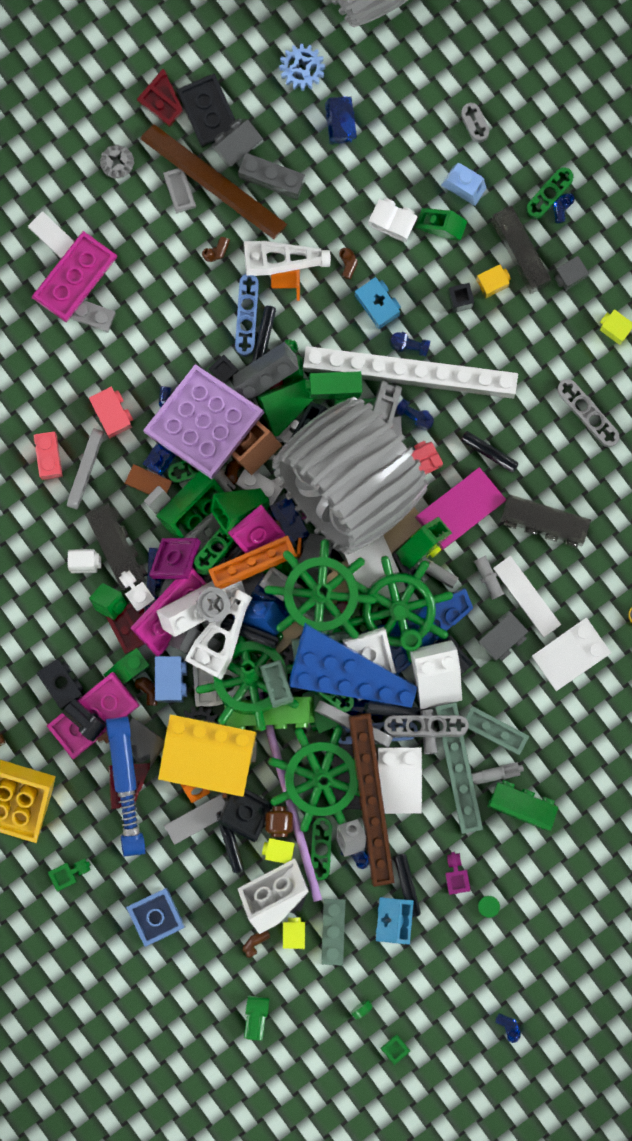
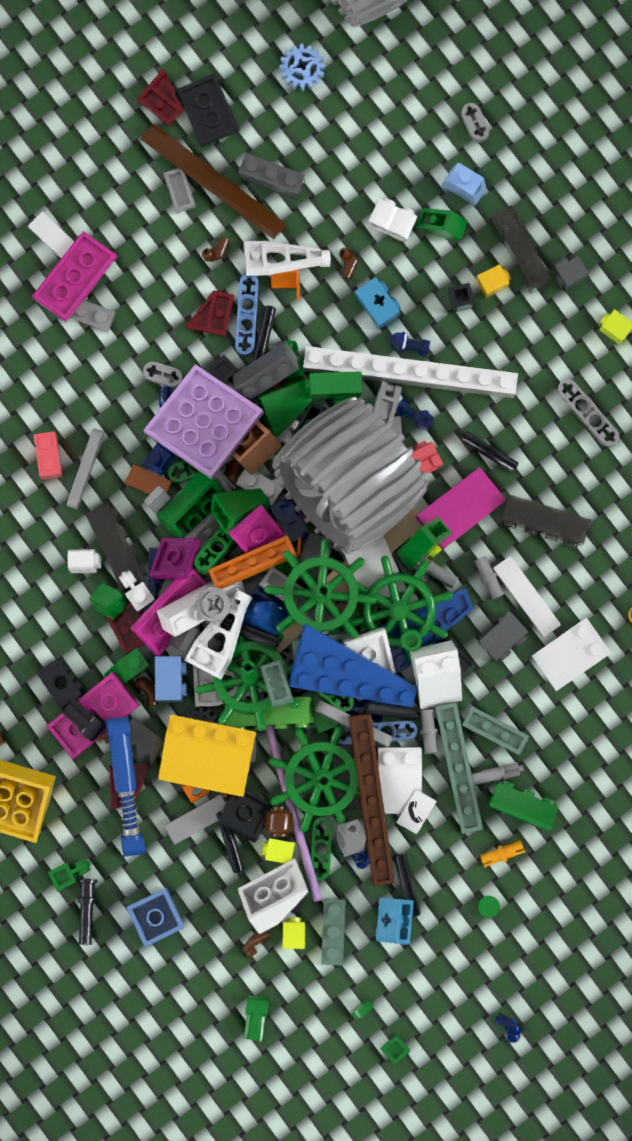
coral brick [89,386,133,439] -> none
light grey gear [100,144,134,178] -> none
dark grey brick [211,118,263,166] -> none
clear blue hinge [325,96,357,145] -> none
light grey beam [384,716,469,737] -> none
magenta plate [445,851,470,895] -> none
green beam [526,167,574,219] -> none
clear blue arm [554,193,575,223] -> none
none -> black pin [77,878,98,945]
none -> light grey beam [143,362,183,388]
none -> dark red wing [185,290,235,337]
none -> white sticker [396,790,437,834]
none -> light orange pin [480,840,525,868]

